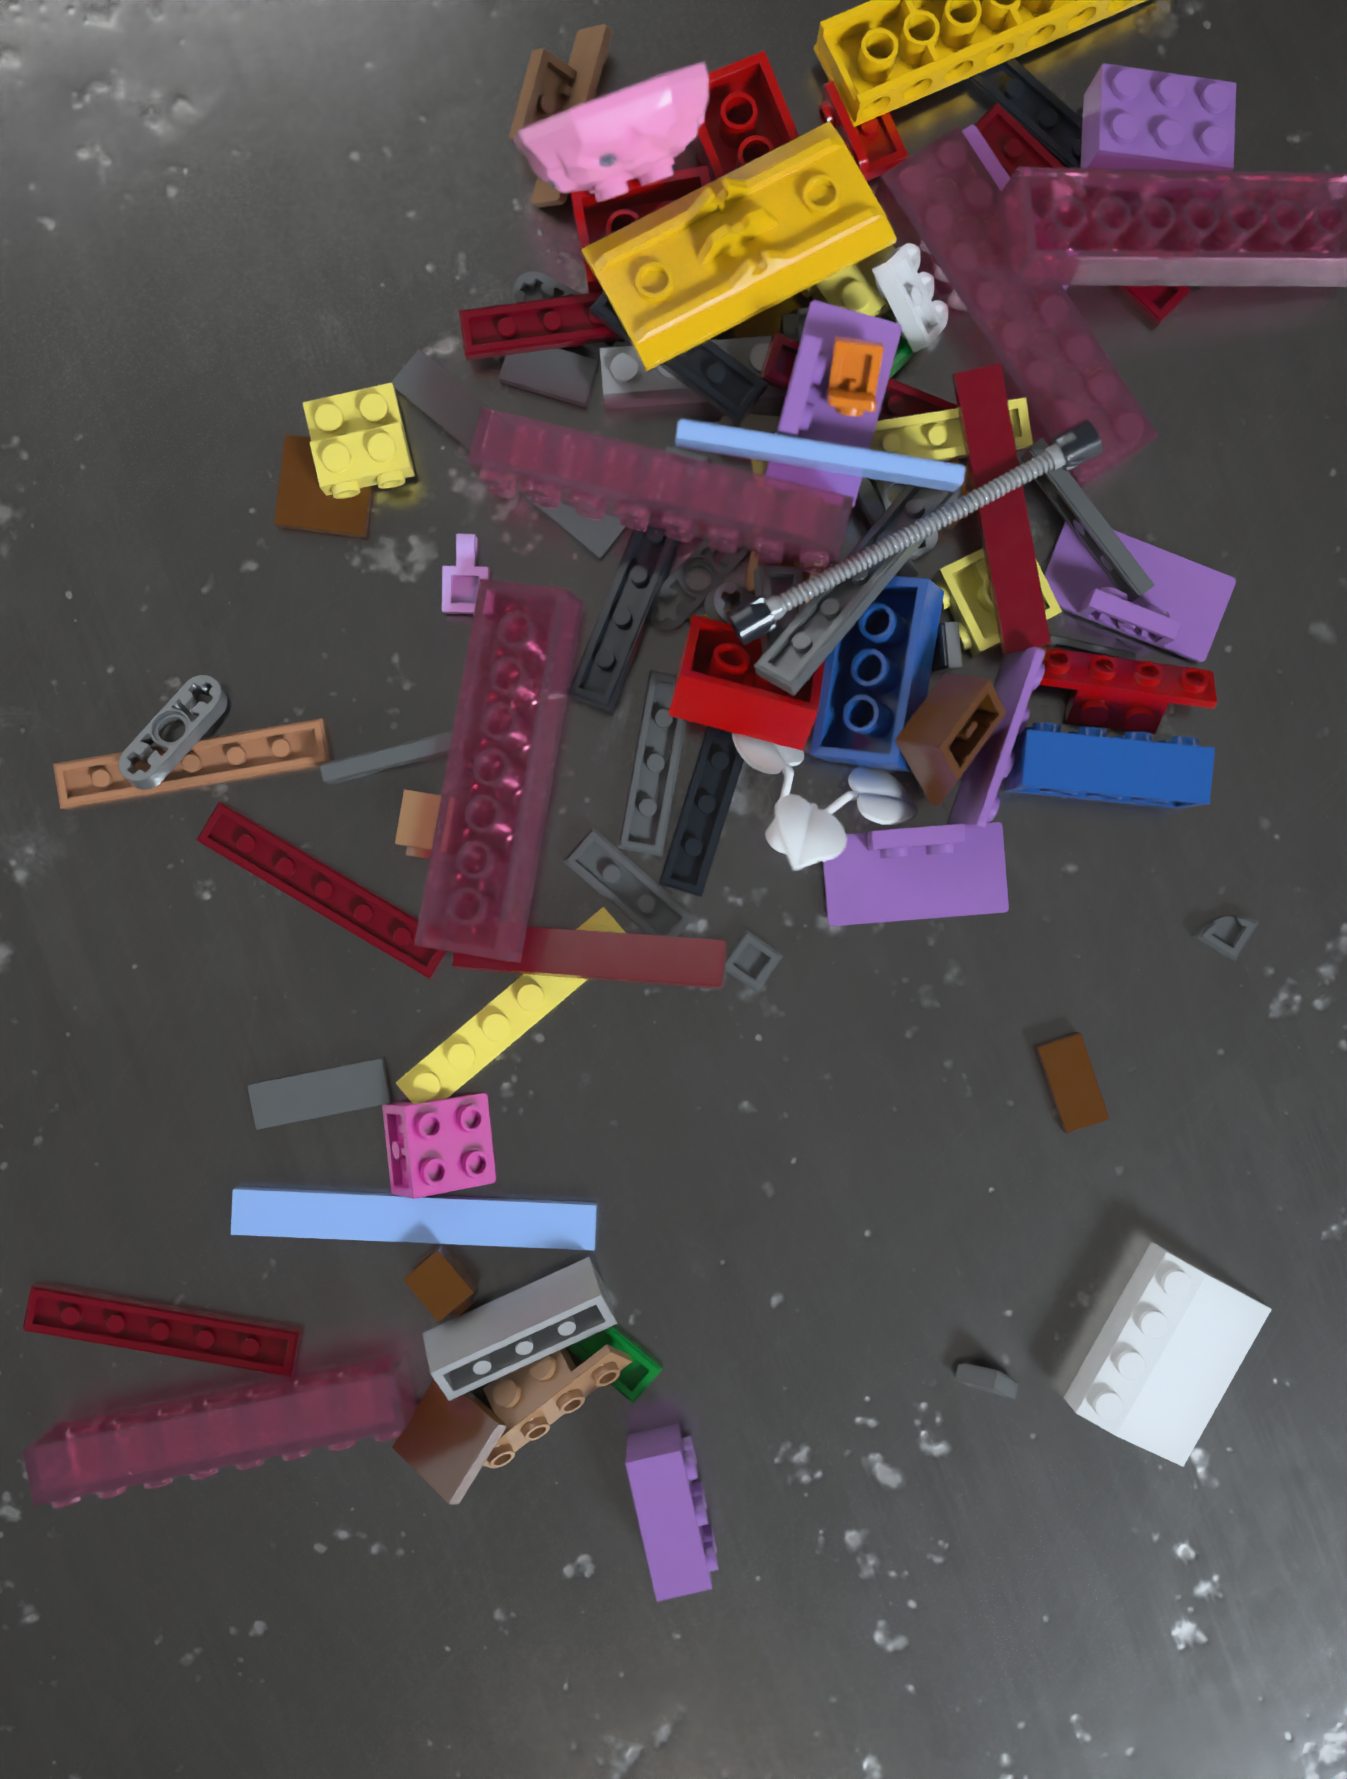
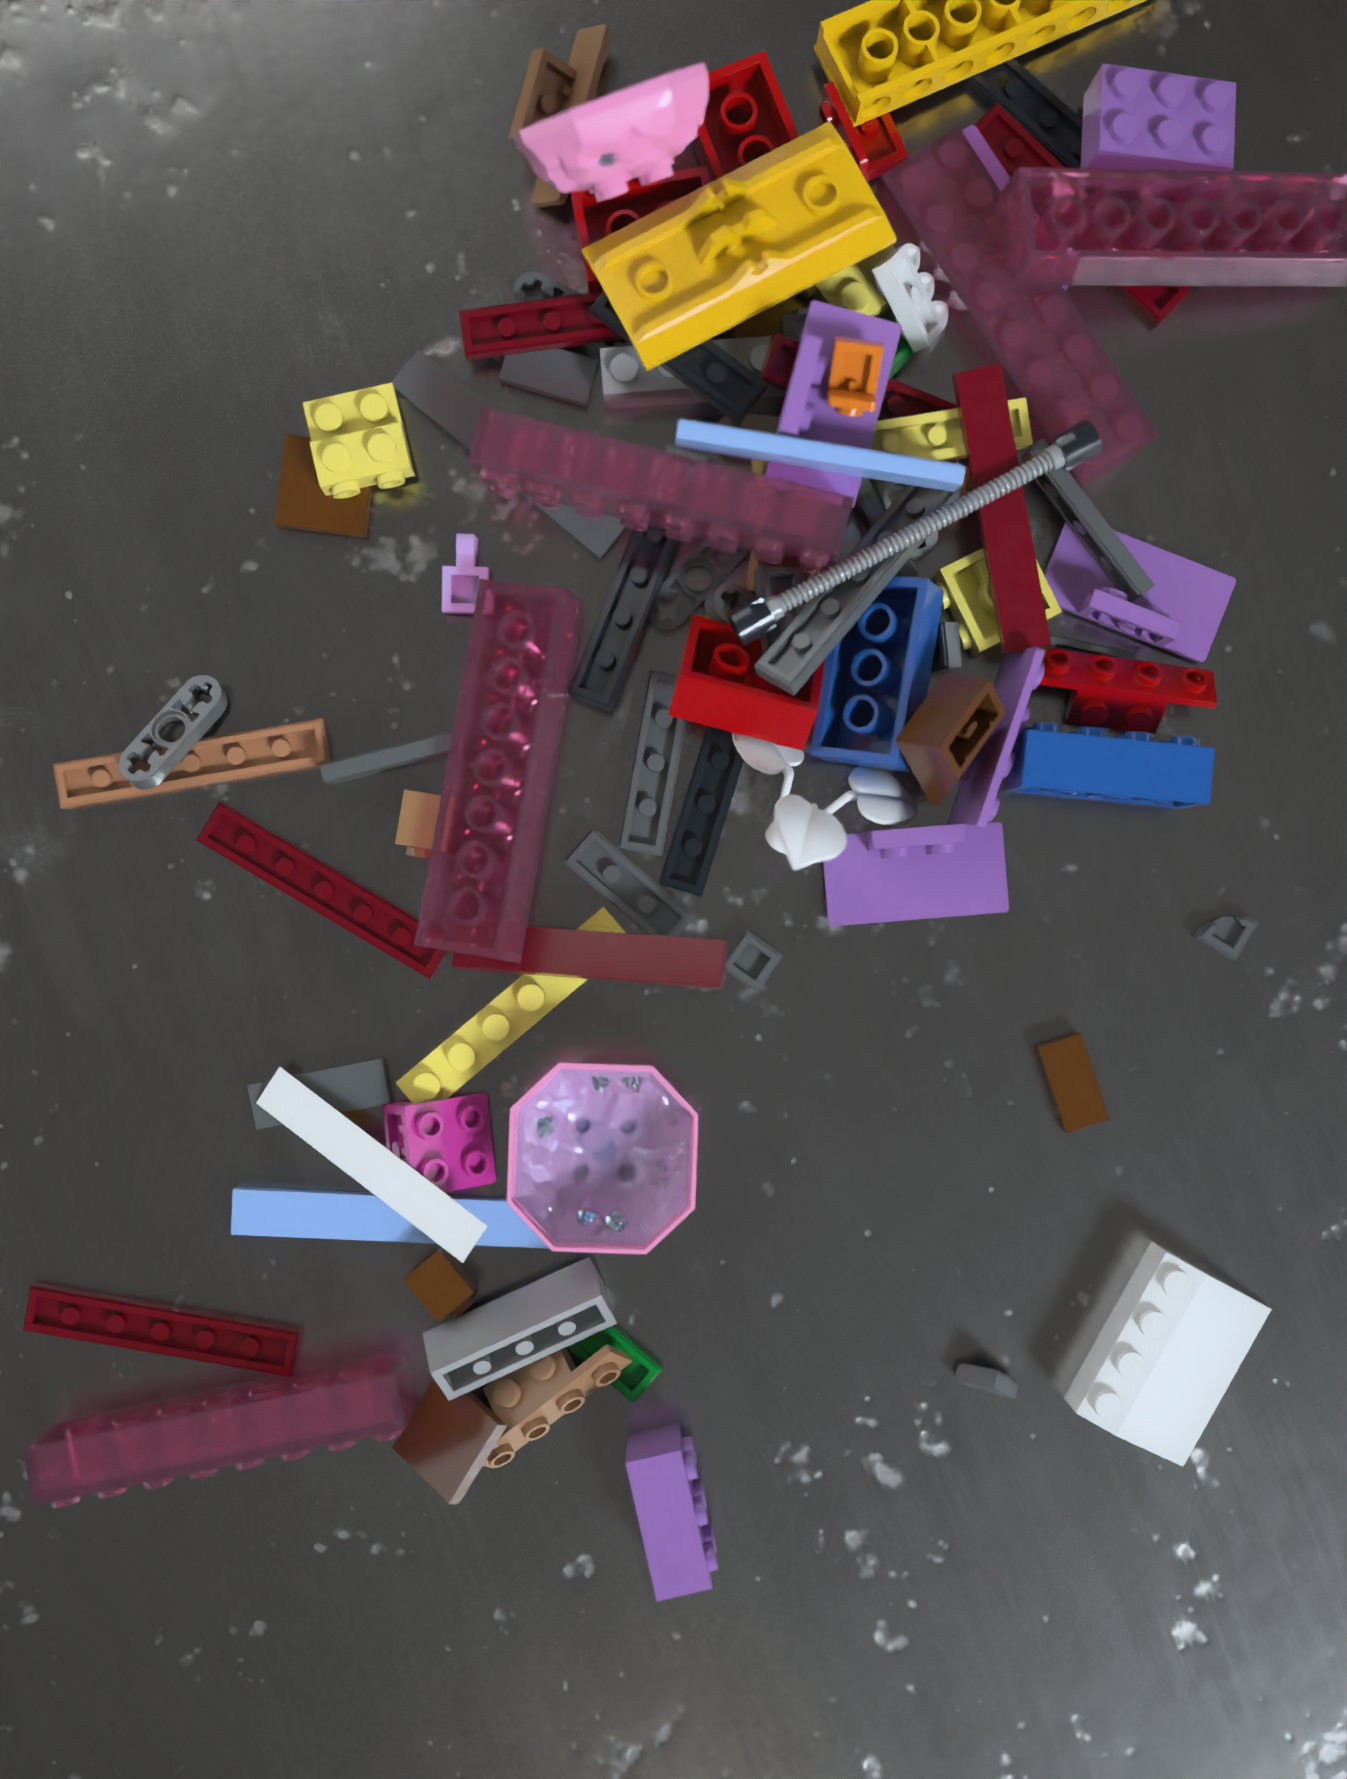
none -> white sticker [256,1066,487,1263]
none -> clear light blue rock [507,1062,698,1254]

